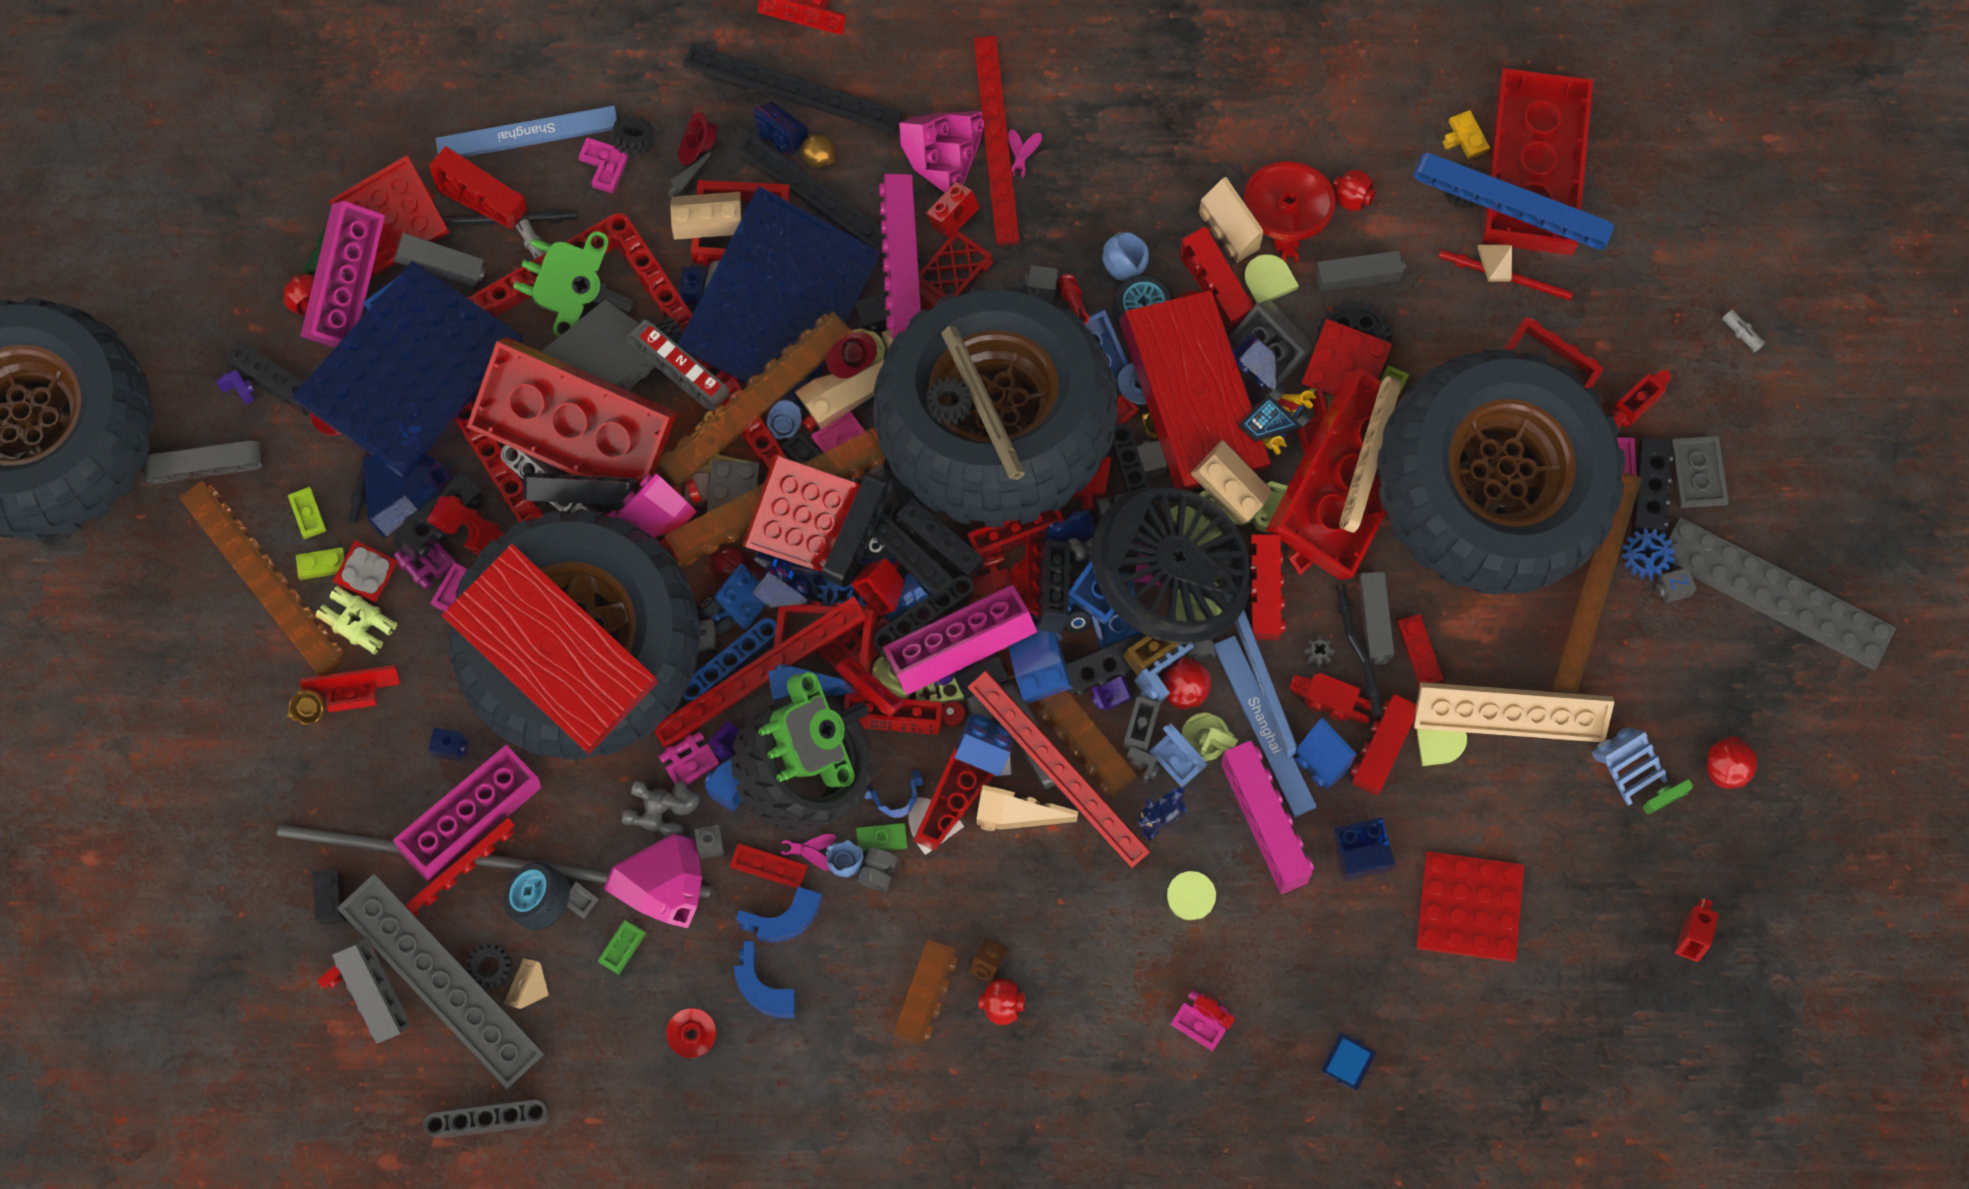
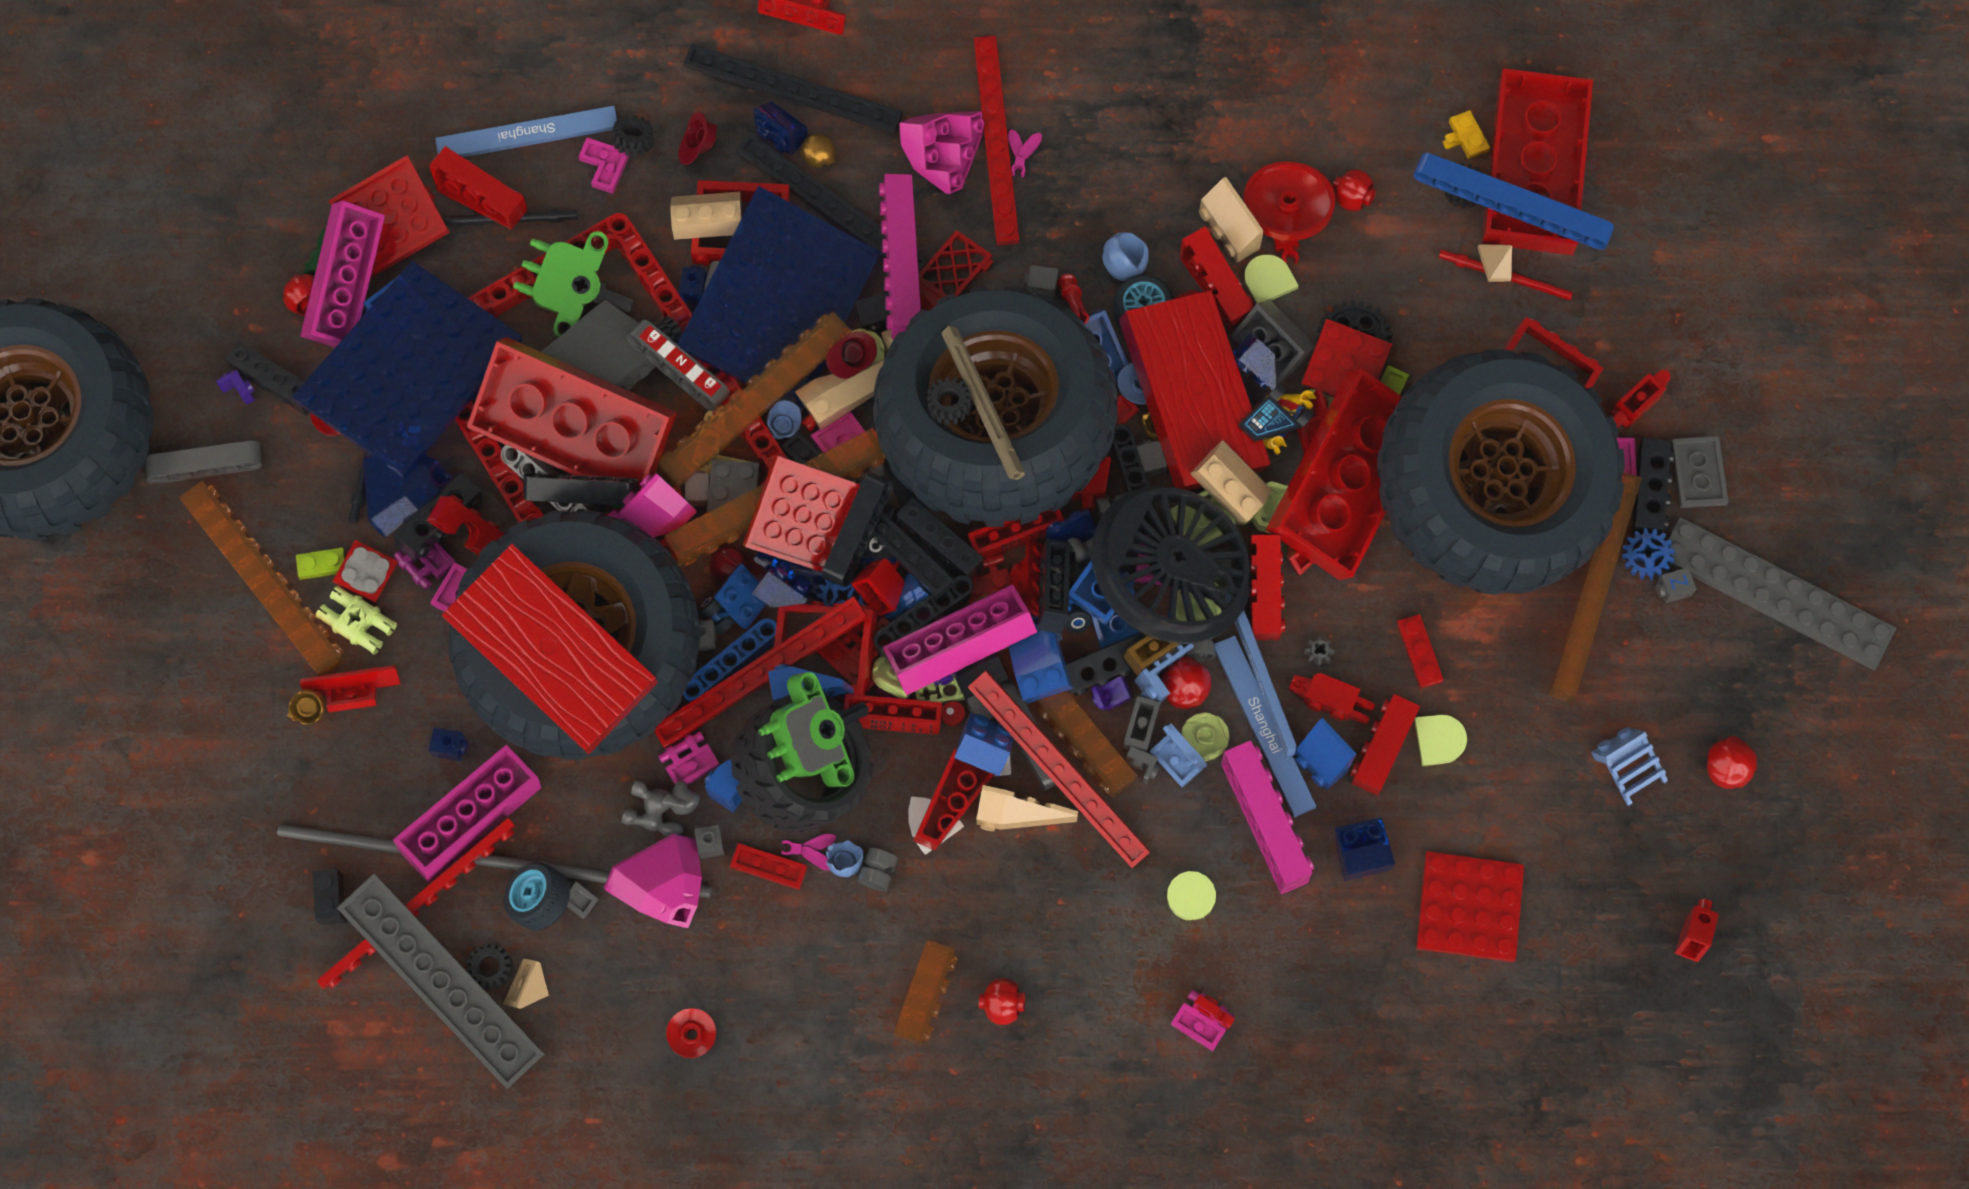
lime plate [288,487,327,539] -> none
dark grey brick [332,937,411,1044] -> none
dark grey brick [394,233,485,287] -> none
dark grey beam [423,1100,550,1139] -> none
light grey pin [516,219,546,259] -> none
bright green plate [598,920,646,975] -> none
dark grey piece [667,152,711,197] -> none
red tile [685,478,702,503] -> none
dark purple bracket [709,721,739,761] -> none
blue arch [734,941,795,1018] -> none
blue arch [736,887,823,943] -> none
red plate [835,656,904,716] -> none
bright green plate [856,823,907,853] -> none
blue helmet [864,769,923,818] -> none
red brick [926,182,980,239] -> none
reddish brown bracket [970,938,1008,983] -> none
clear blue animal [1138,787,1187,841] -> none
yellowish green bracket [1199,728,1238,756] -> none
dark grey brick [1315,251,1406,292] -> none
clear blue piece [1320,1032,1377,1091] -> none
black bar [1335,584,1383,716] -> none
tan beam [1340,376,1401,533] -> none
dark grey brick [1358,572,1394,665] -> none
tan plate [1413,682,1614,742] -> none
bright green plate [1643,779,1693,814] -> none
light grey pin [1722,309,1765,353] -> none

